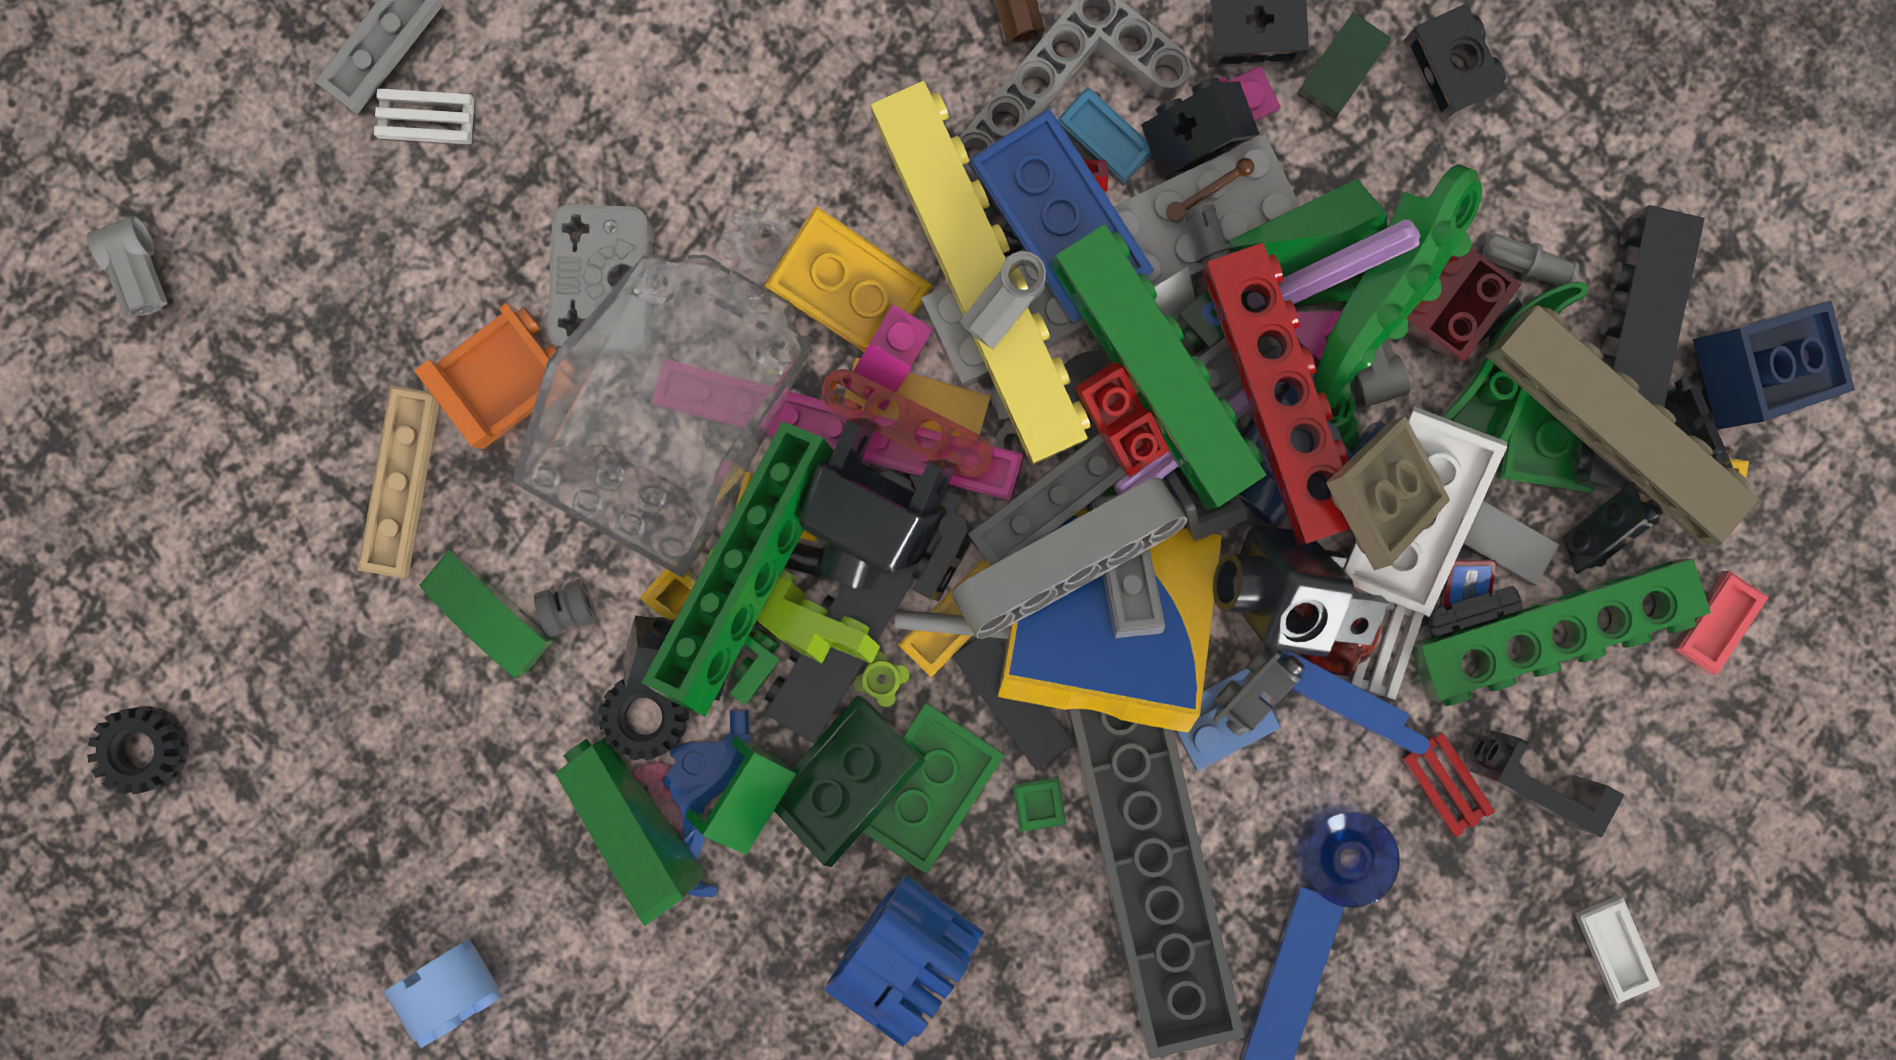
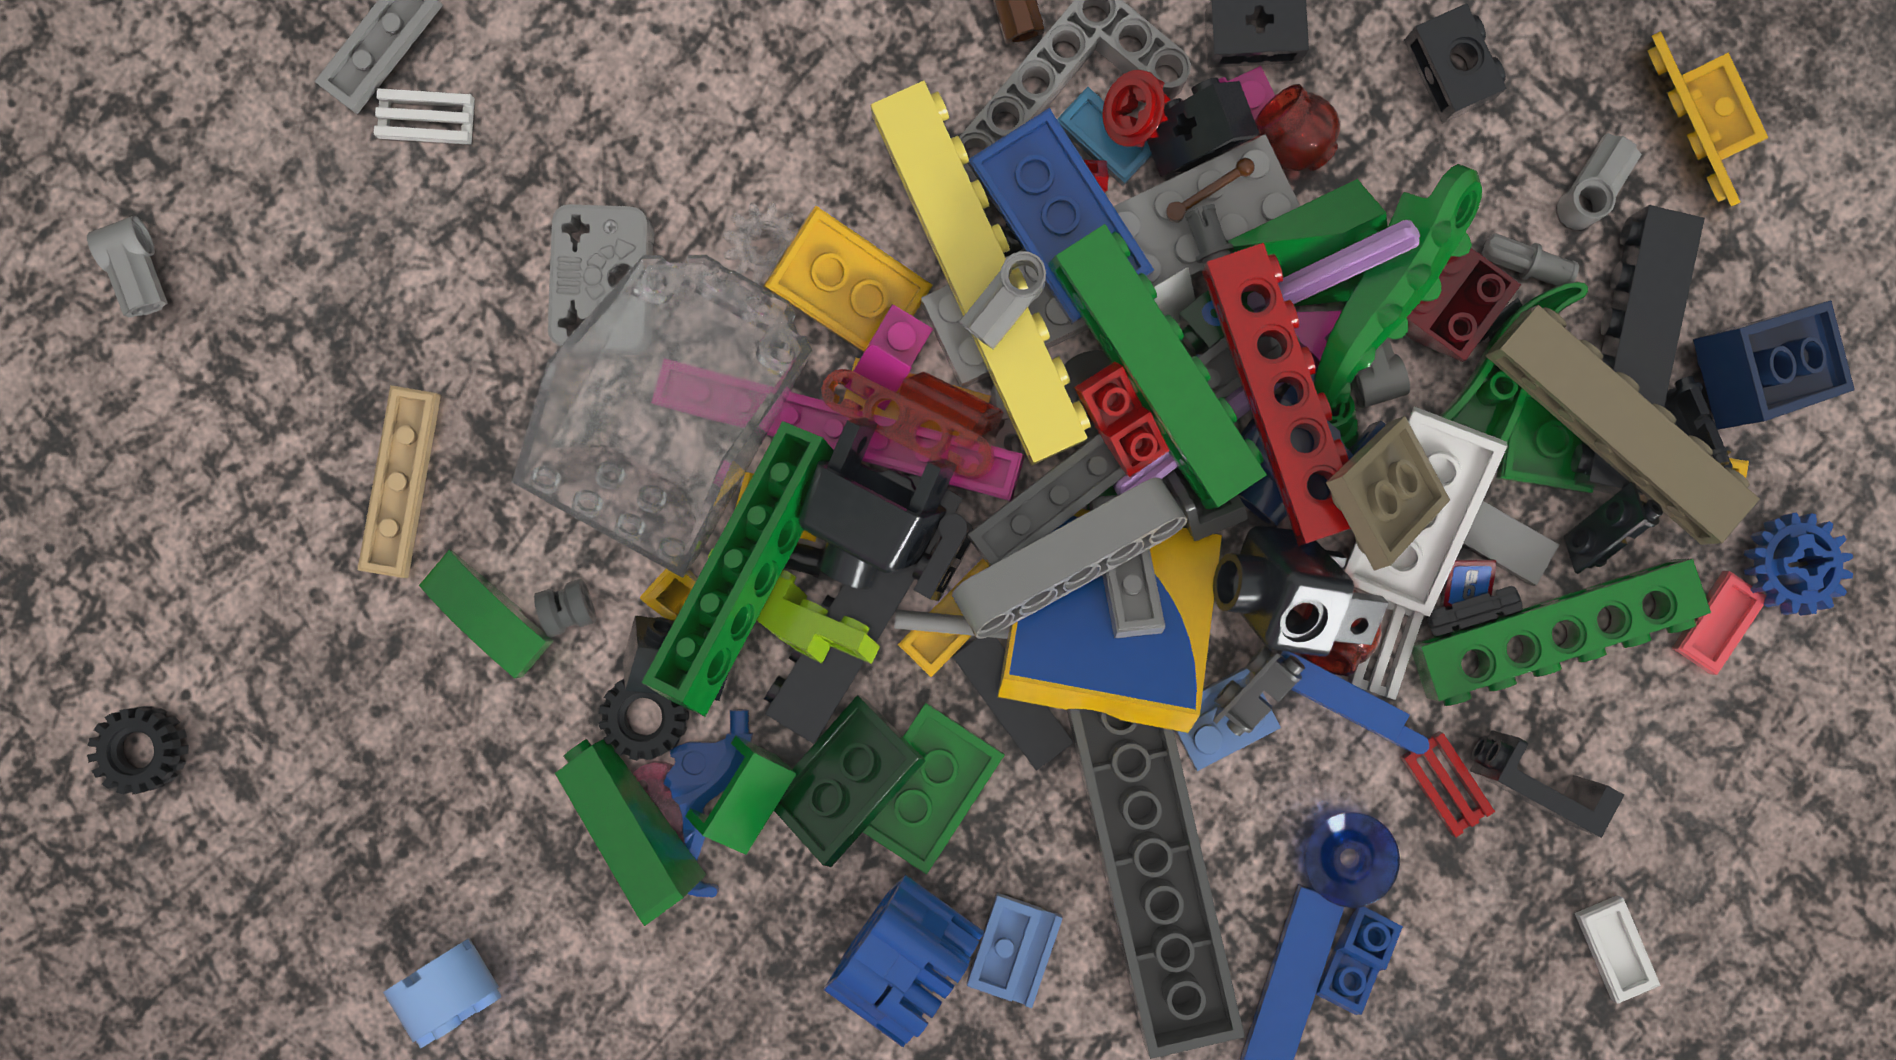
orange panel [414,302,572,449] -> none
green bracket [729,628,784,705] -> none
lime plate [854,651,909,707] -> none
green tile [1012,776,1067,832] -> none
dark green tile [1298,12,1391,118] -> none
none -> clear red tile [898,371,1004,436]
none -> medium blue plate [966,893,1063,1008]
none -> red gear [1103,70,1171,147]
none -> clear red piece [1255,84,1341,171]
none -> blue slope [1316,905,1403,1015]
none -> light grey piece [1557,133,1642,230]
none -> yellow bracket [1647,31,1768,207]
none -> blue gear [1744,512,1853,616]

